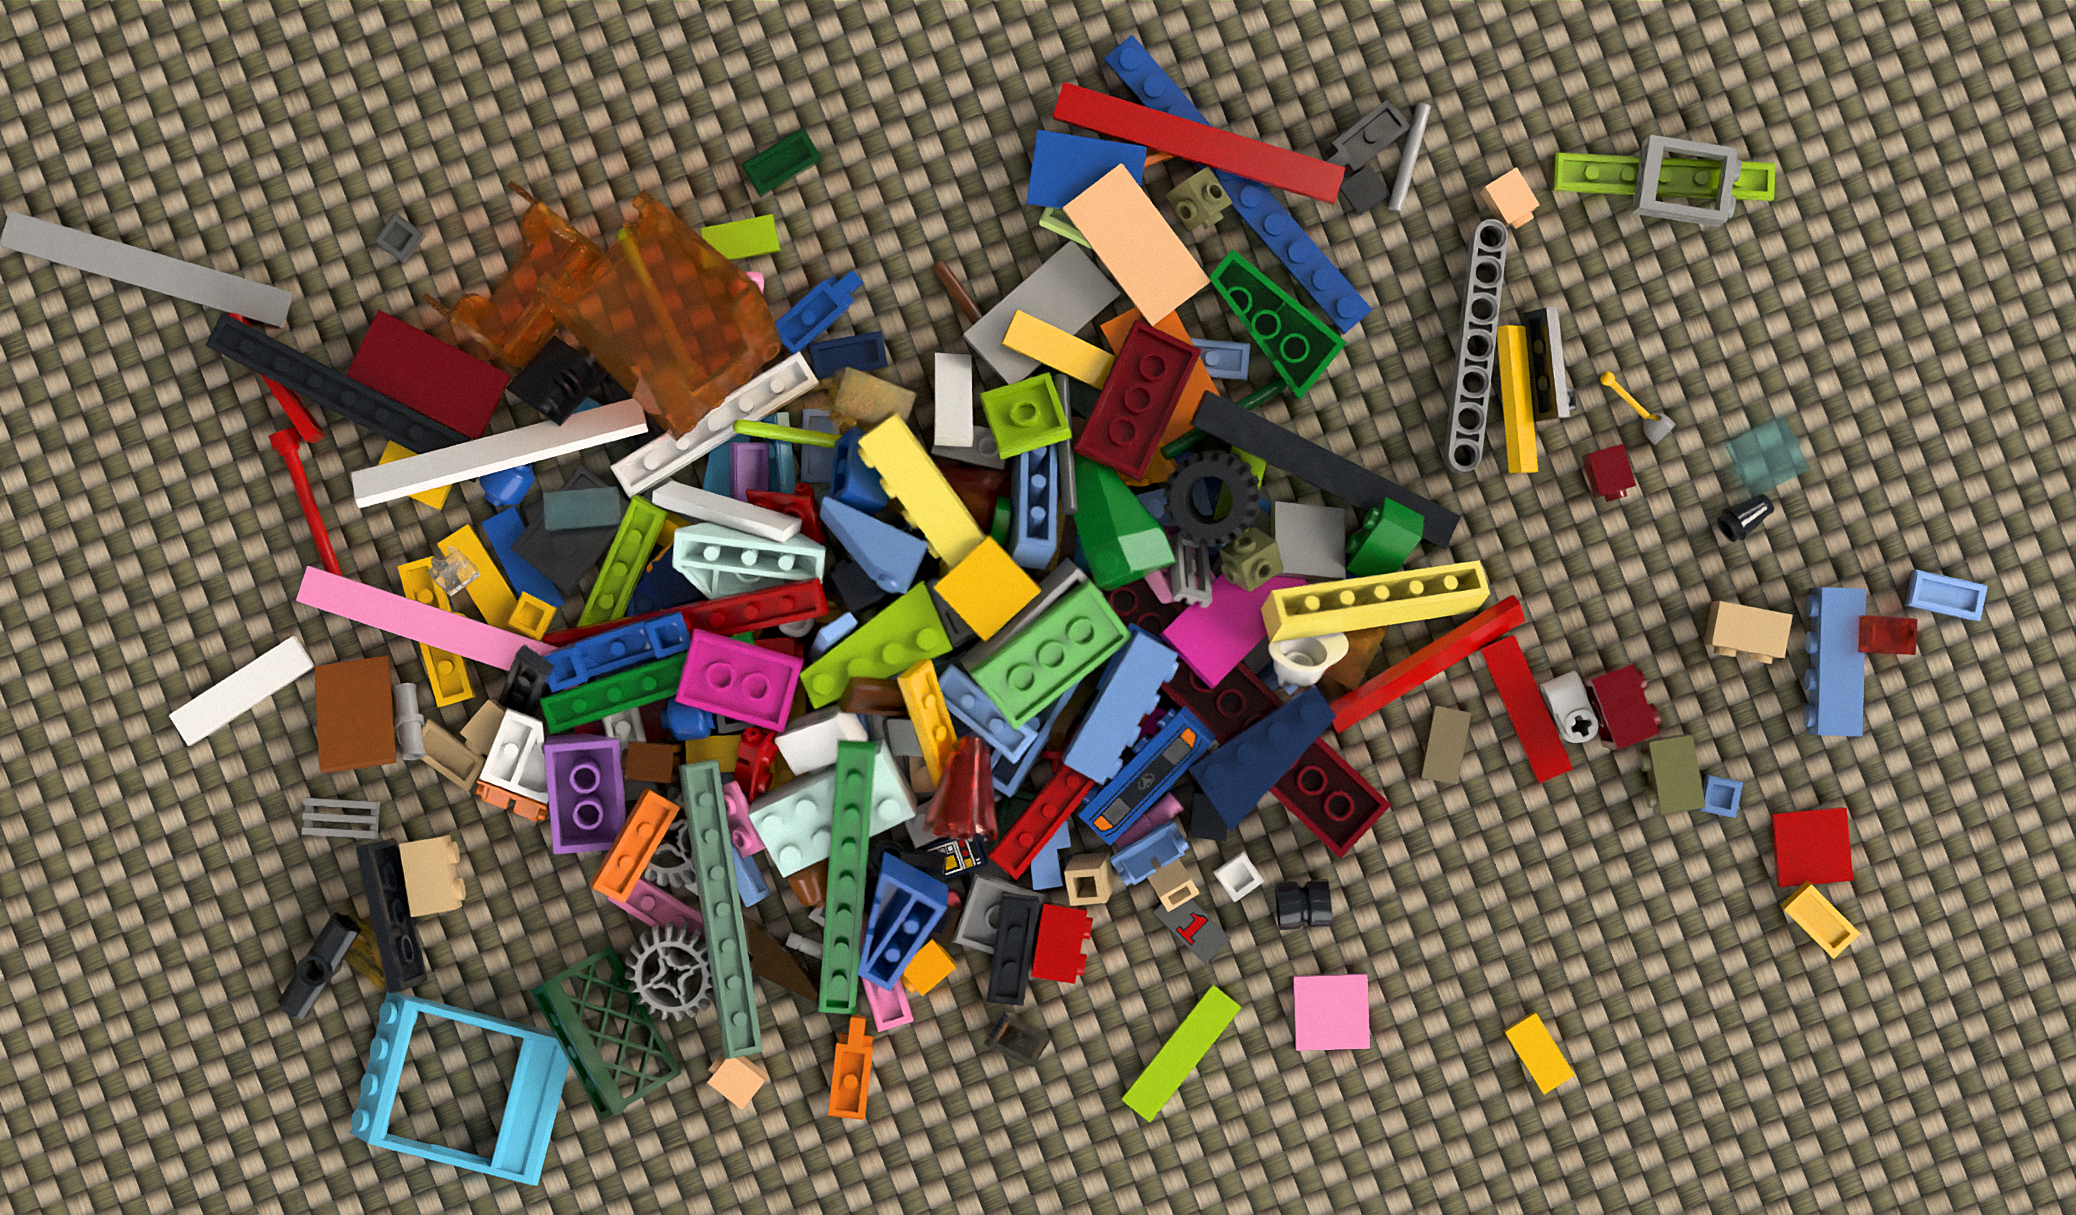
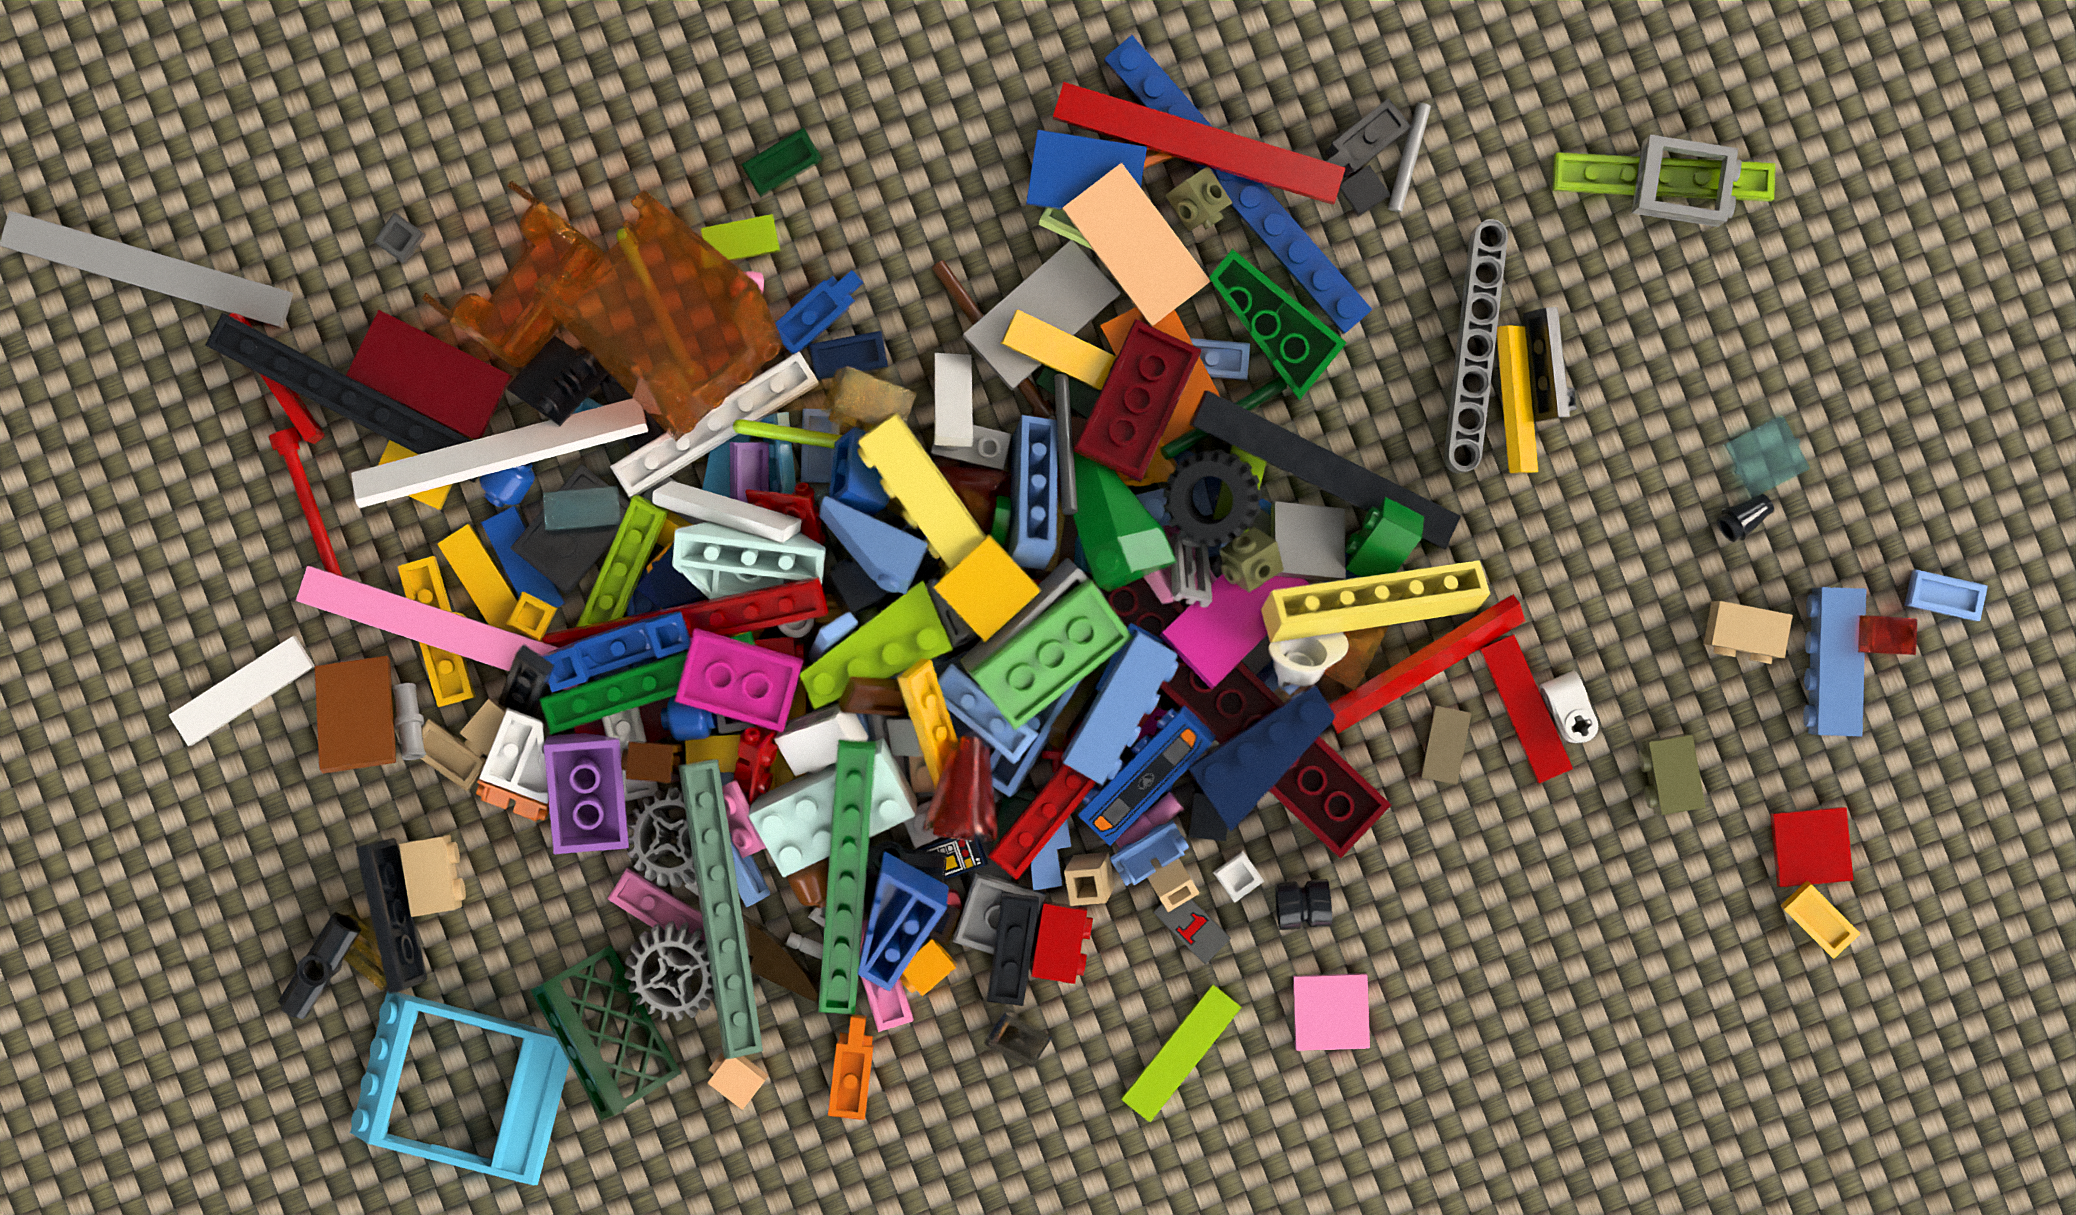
light grey tile [301,797,380,839] -> none
clear tile [428,545,481,596] -> none
orange plate [589,787,680,904] -> none
lime tile [979,372,1072,460] -> none
light nougat brick [1480,167,1540,229] -> none
yellow tile [1503,1011,1575,1095] -> none
dark red brick [1580,664,1661,750] -> none
dark red brick [1581,443,1636,502] -> none
hinge [1600,371,1676,445] -> none
medium blue tile [1697,774,1743,818] -> none

